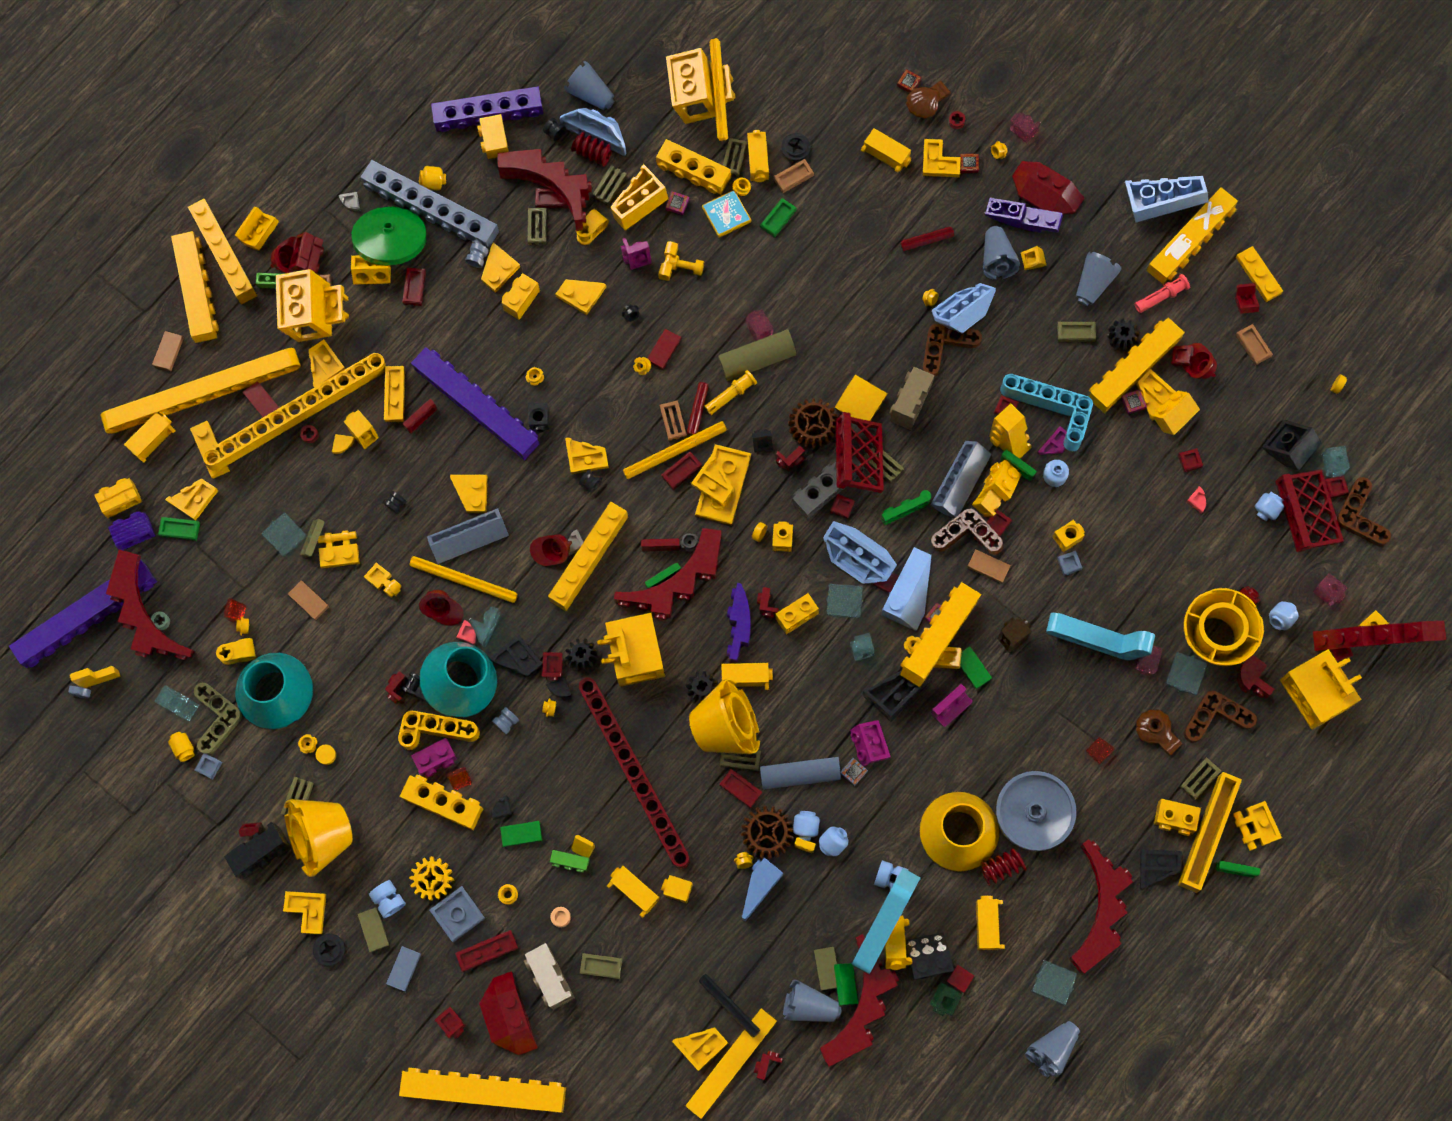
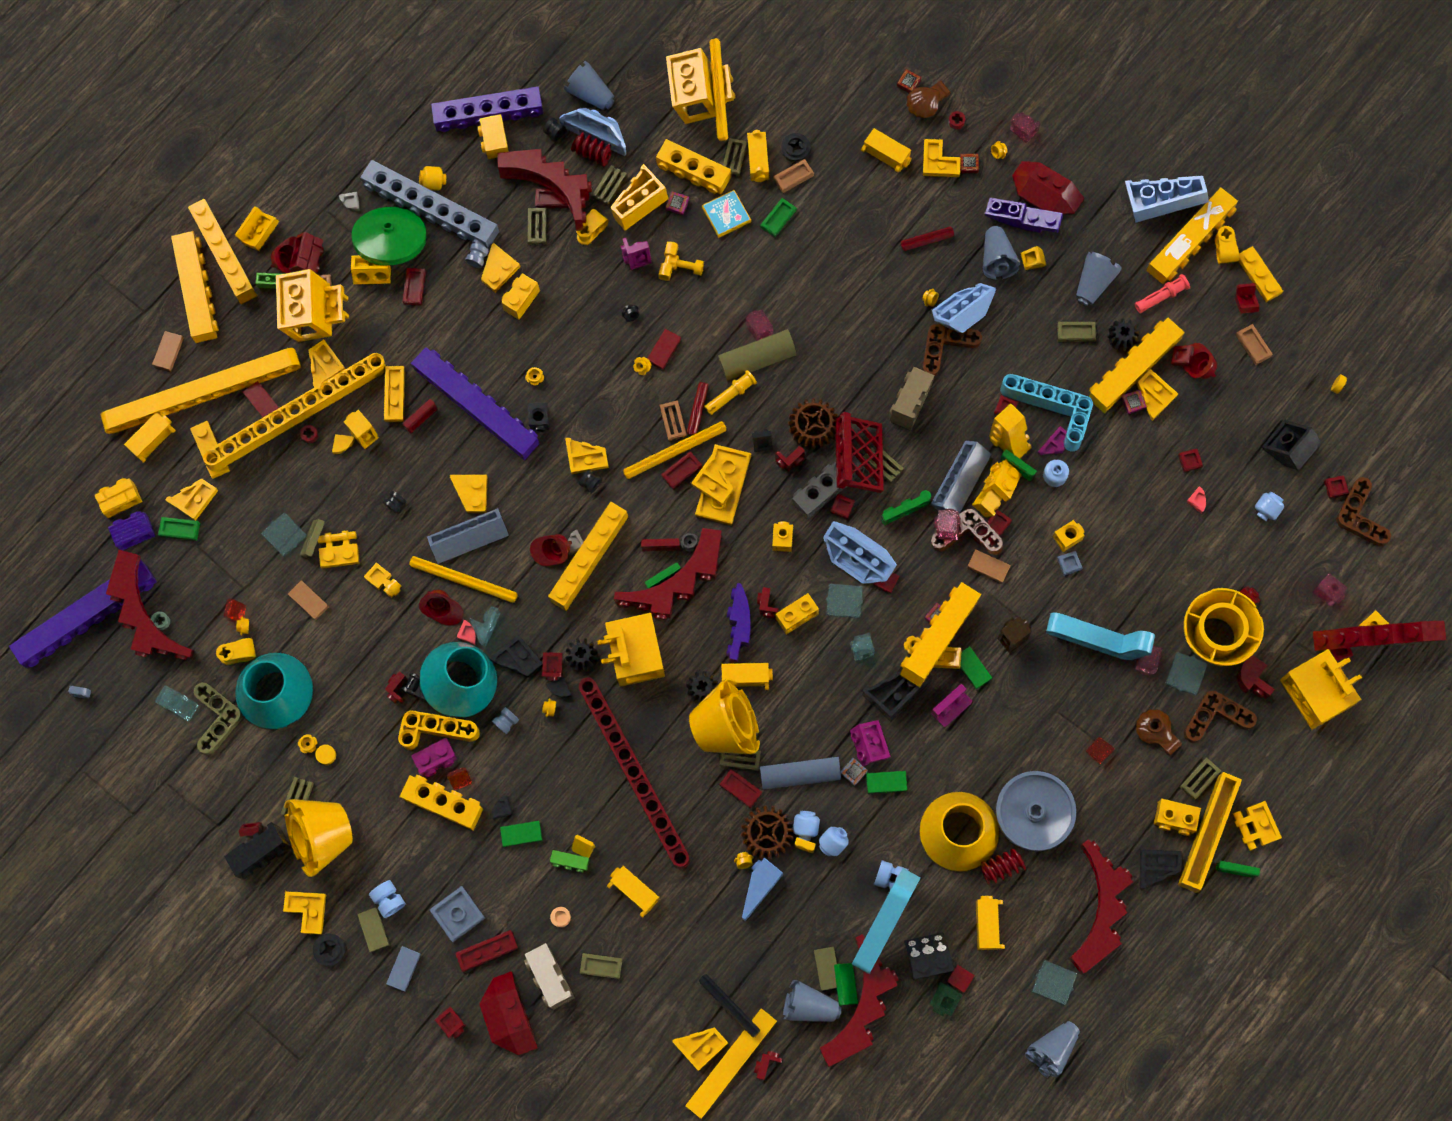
yellow tile [70,666,120,688] -> none
yellow brick [168,732,195,762] -> none
sand blue tile [195,754,222,780] -> none
yellow brick [399,1068,566,1113] -> none
yellow gear [409,857,454,901] -> none
yellow plate [498,884,518,905] -> none
yellow wing [556,279,606,315] -> none
yellow brick [661,875,693,903] -> none
yellow plate [732,178,751,196] -> none
yellow tile [752,522,768,542] -> none
yellow slope [835,375,888,421] -> none
light blue wedge [881,547,931,631] -> none
yellow brick [884,916,912,970] -> none
yellow brick [1152,391,1200,435] -> none
light blue head [1269,601,1299,630] -> none
dark red fence [1275,470,1344,552] -> none
clear light blue brick [1322,446,1350,477] -> none
none -> green tile [866,771,907,794]
none -> clear pink brick [934,509,960,540]
none -> yellow piece [1214,226,1239,264]

